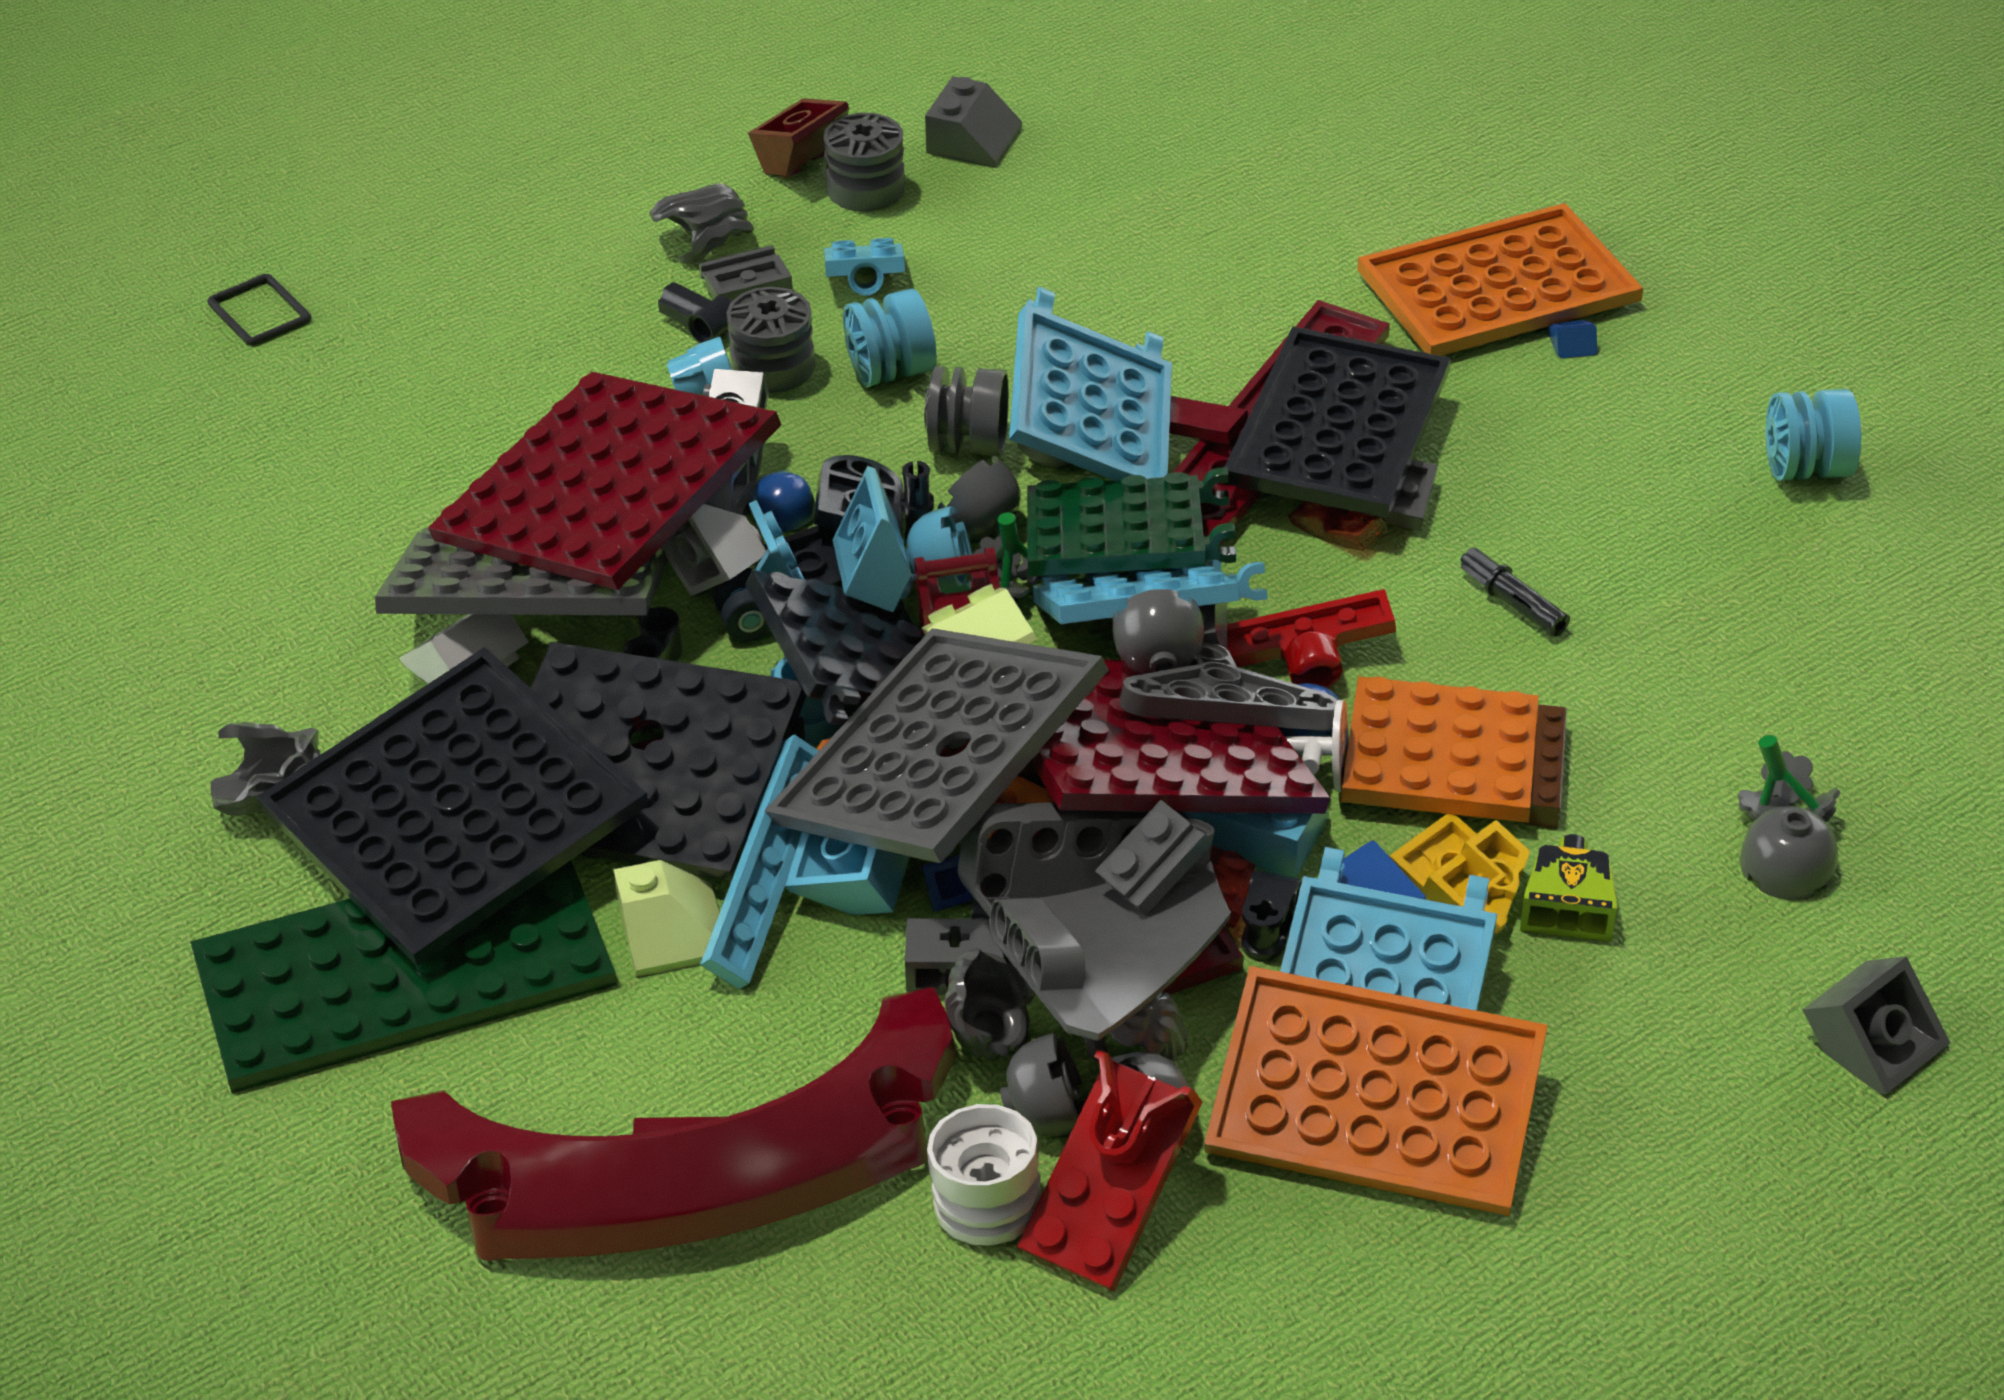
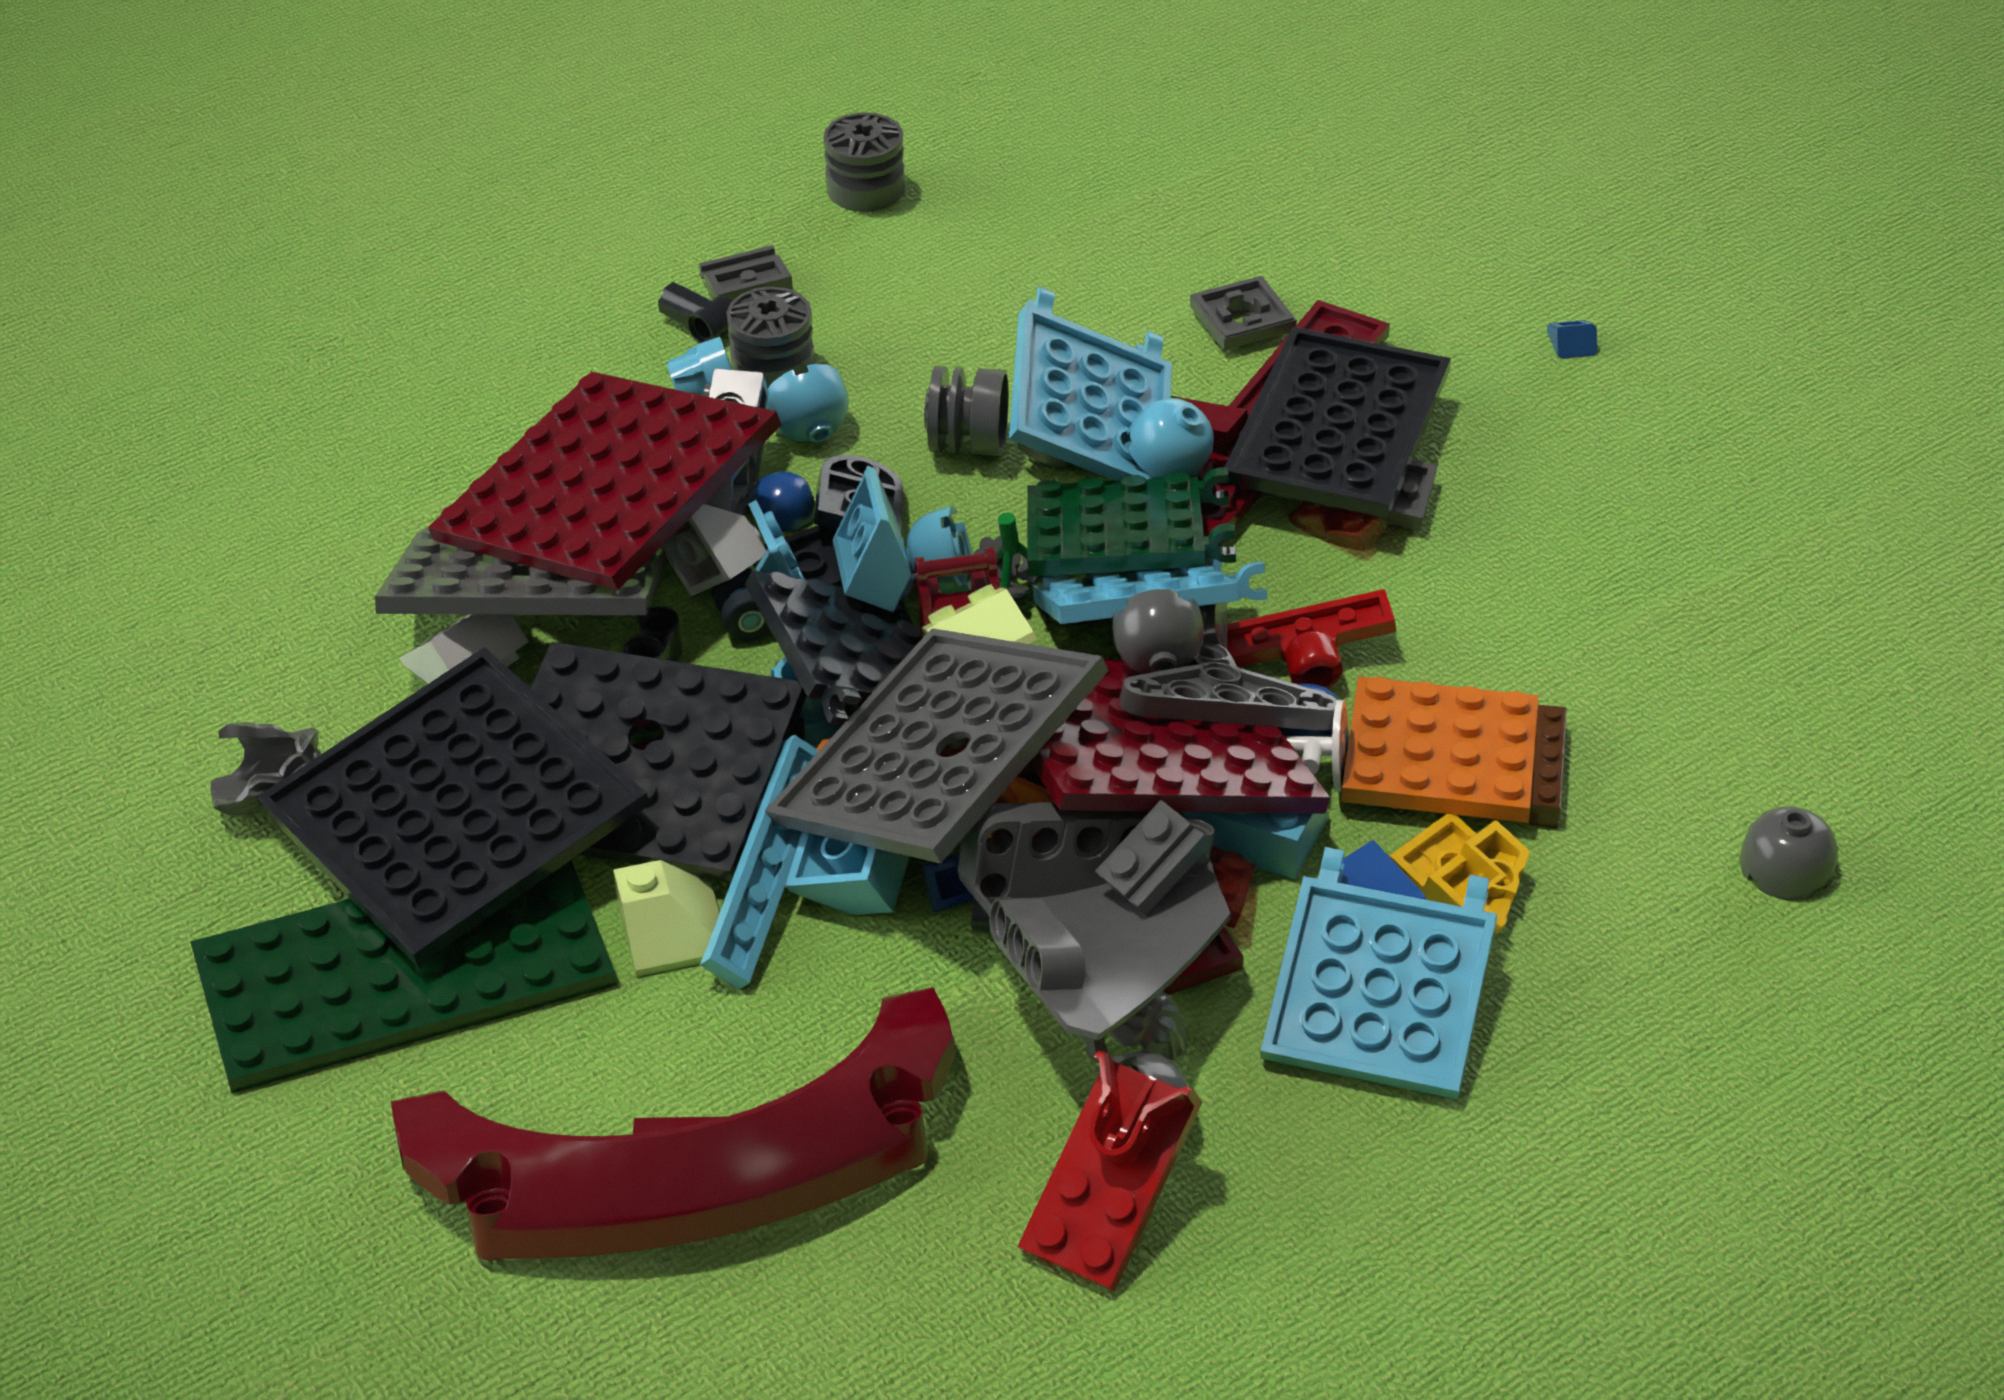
black piece [207,274,311,345] -> none
dark grey hair [649,183,754,264] -> none
dark red slope [748,98,850,178] -> none
medium azure plate [824,238,905,296] -> none
medium azure wheel [843,288,937,388] -> none
black pin [900,461,934,540] -> none
dark grey brick [905,918,1005,995] -> none
dark grey slope [925,76,1022,168] -> none
white wheel [927,1104,1042,1246] -> none
dark grey cylinder [937,456,1021,541] -> none
dark grey hair [945,948,1036,1060] -> none
dark grey cylinder [1000,1032,1087,1137] -> none
orange plate [1204,966,1548,1216] -> none
black piece [1241,870,1302,960] -> none
orange plate [1357,203,1643,356] -> none
black axle [1460,547,1570,637] -> none
lime torso [1520,834,1617,942] -> none
dark grey plant [1738,735,1840,822] -> none
medium azure wheel [1765,389,1861,481] -> none
dark grey slope [1802,956,1950,1094] -> none
none -> medium azure cylinder [766,364,849,443]
none -> medium azure cylinder [1127,398,1214,478]
none -> dark grey piece [1190,276,1297,350]

